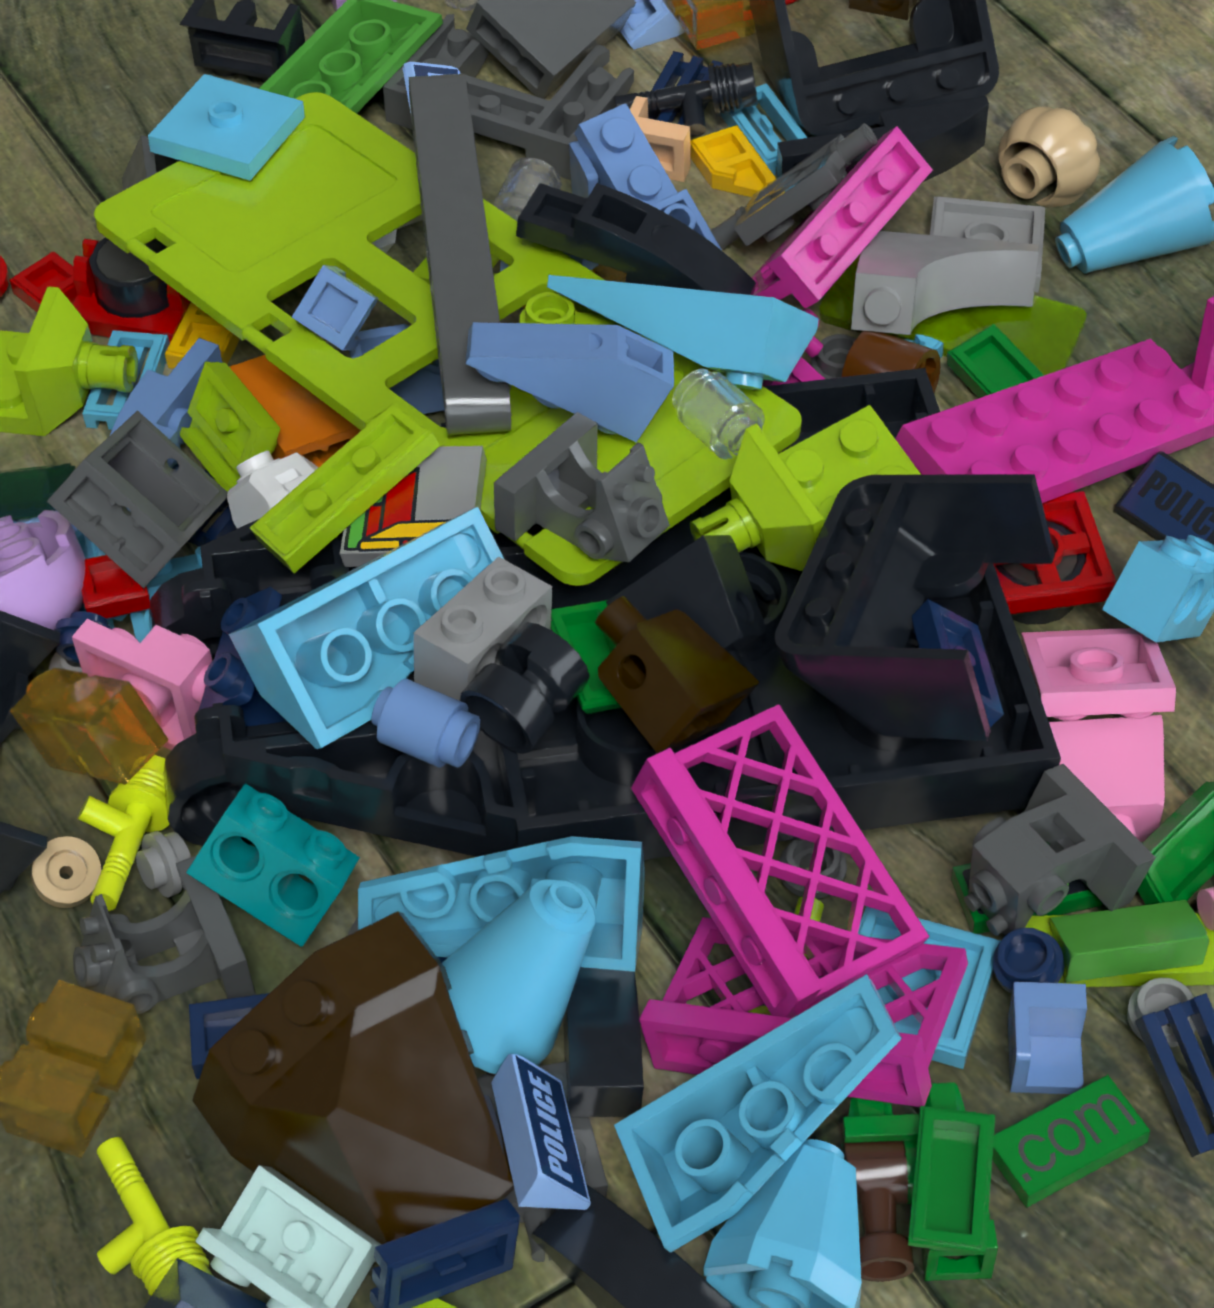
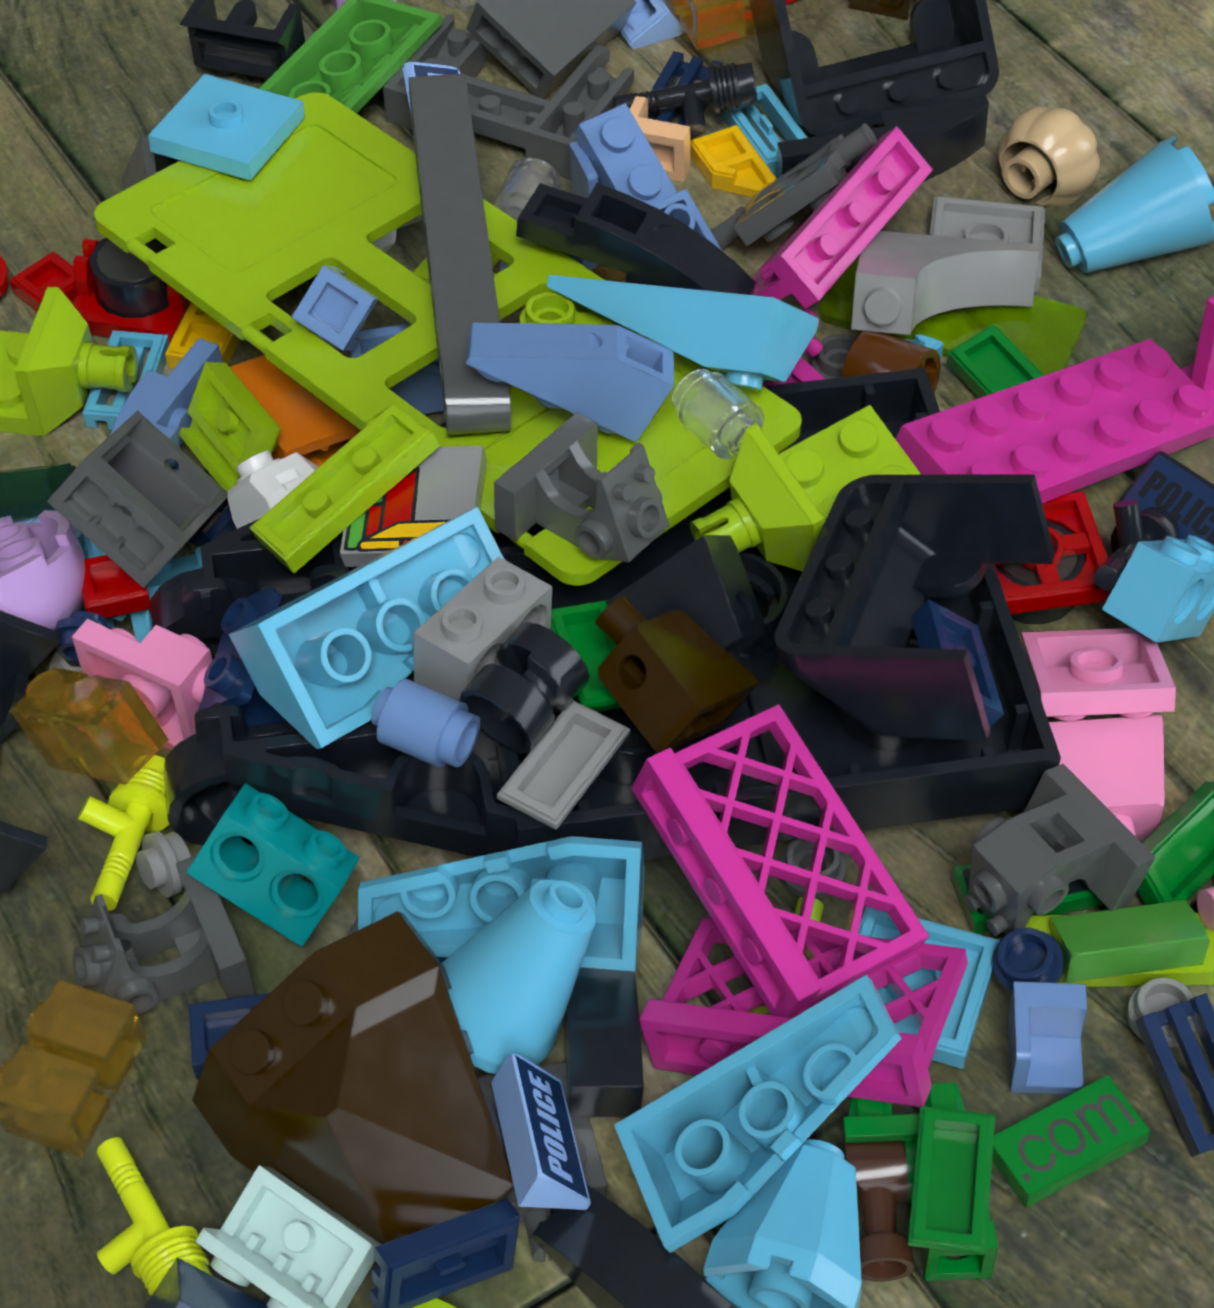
tan tile [31,836,101,908] -> none
none -> light grey tile [497,701,630,830]
none -> black piece [1094,500,1179,590]

